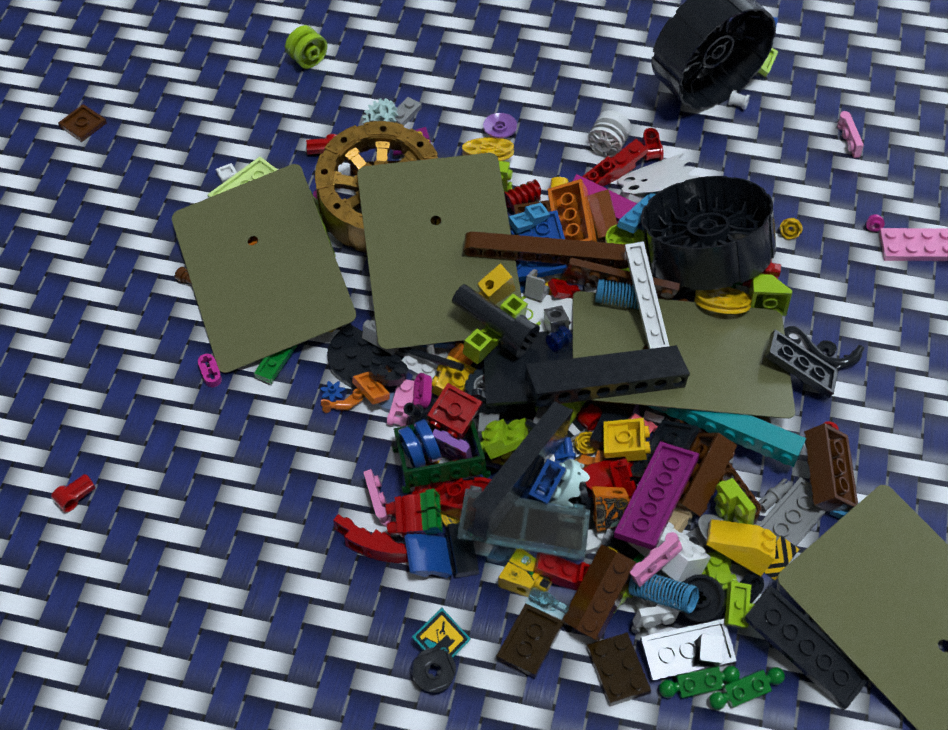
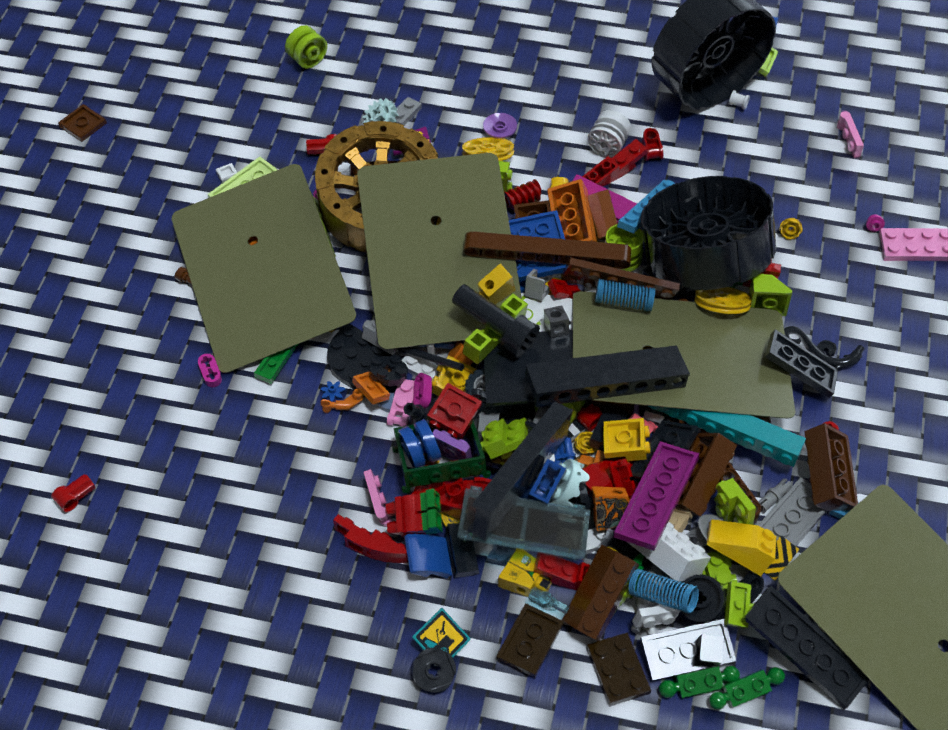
dark azure slope [508,203,550,234] -> none
clear blue wheel [545,326,573,352] -> none
white piece [618,153,700,193] -> none
white tile [622,189,644,203] -> none
white plate [624,241,669,349] -> none
bright pink plate [630,532,682,587] -> none

